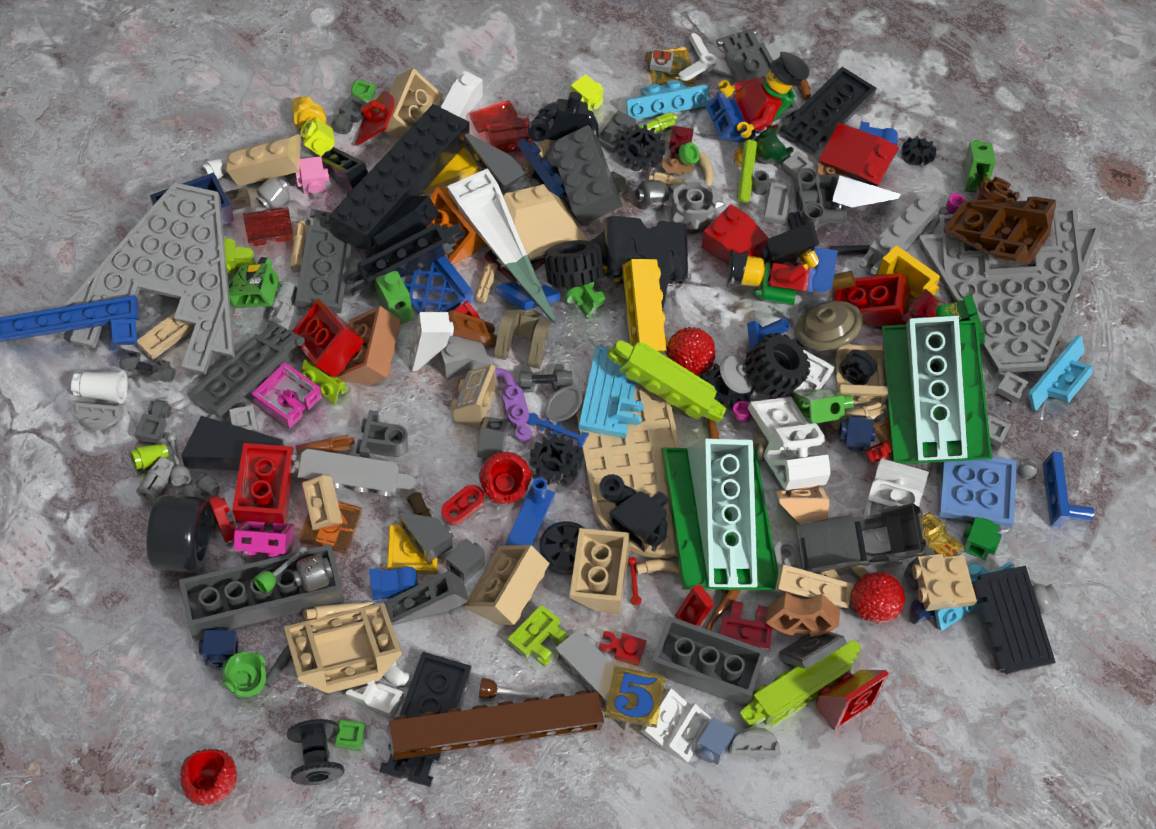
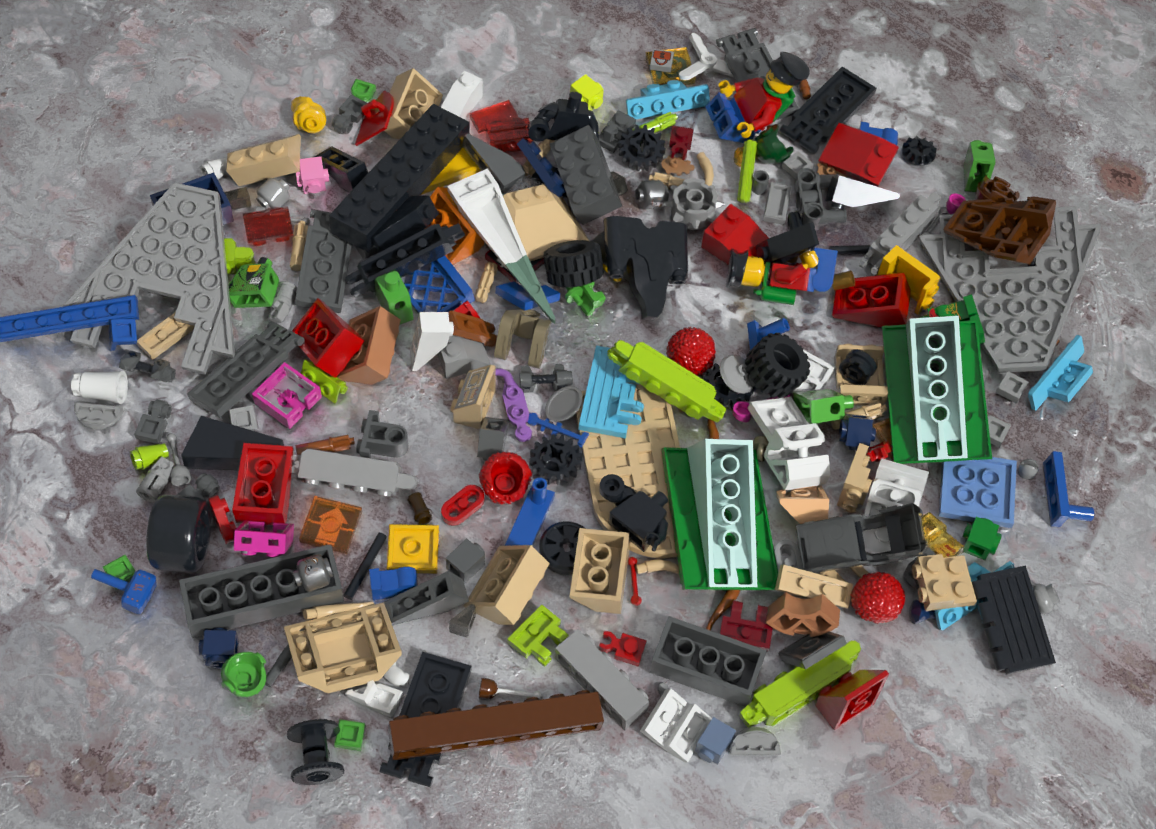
red hair [180,749,237,806] -> none
hinge [253,546,308,594] -> none
neon yellow brick [300,117,335,156] -> none
tan slope [302,475,342,530] -> none
dark grey slope [399,512,454,563] -> none
clear yellow tile [604,666,666,728] -> none
yellow brick [622,259,668,353] -> none
red plate [675,584,715,626] -> none
bright green tile [679,142,700,165] -> none
dark tan piece [796,301,863,351] -> none
dark red plate [901,289,941,324] -> none
none -> blue piece [91,569,157,614]
none -> bright green tile [103,555,136,590]
none -> black bar [344,532,387,600]
none -> clear smoke slope [449,604,476,638]
none -> tan plate [837,443,872,512]

